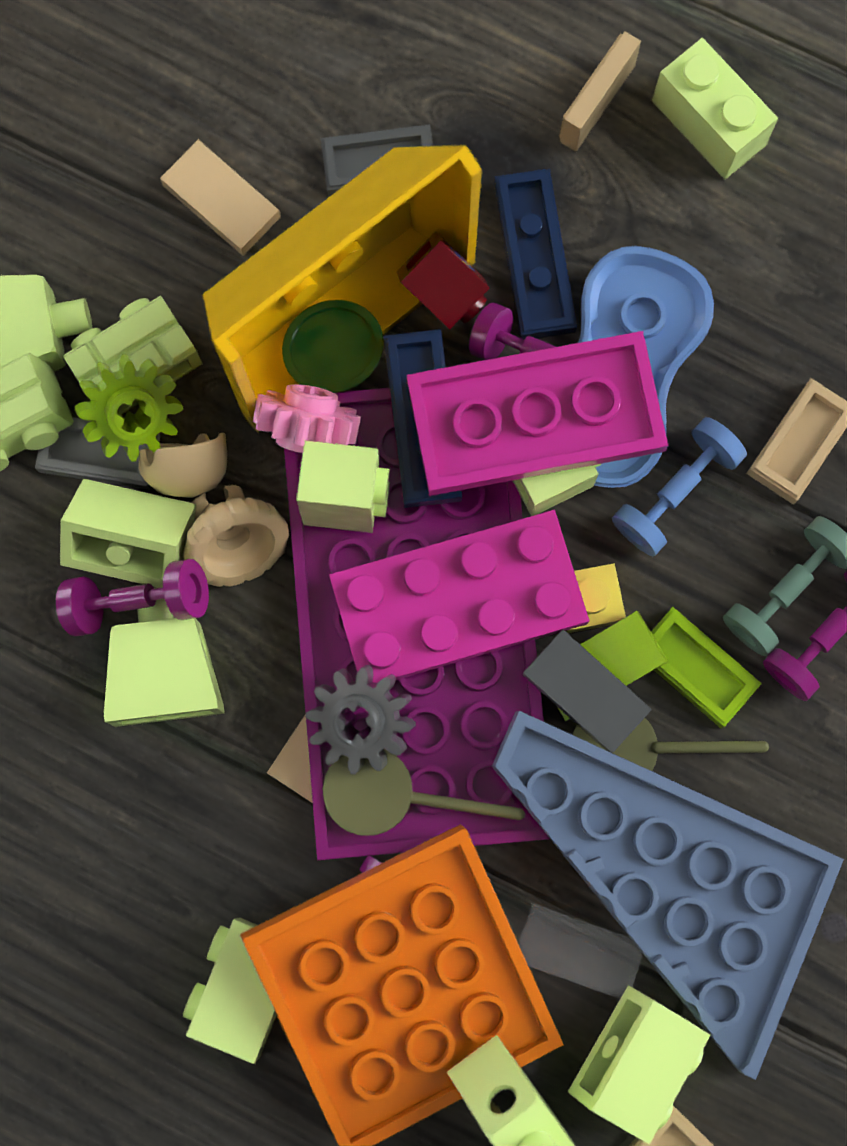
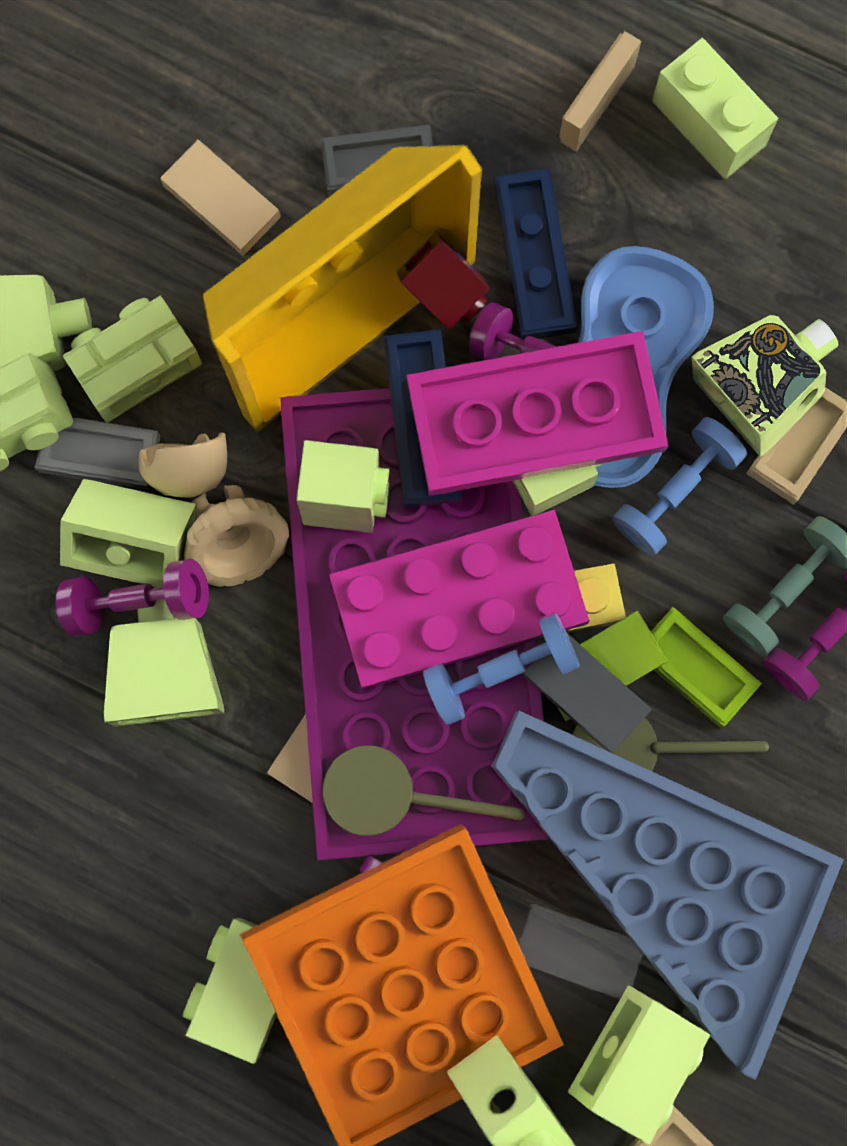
lime gear [75,354,183,462] -> none
bright pink gear [253,384,361,453] -> none
dark green piece [282,300,384,393] -> none
dark grey gear [305,665,416,775] -> none
none -> medium blue wheel [423,612,580,725]
none -> torso [692,315,838,457]

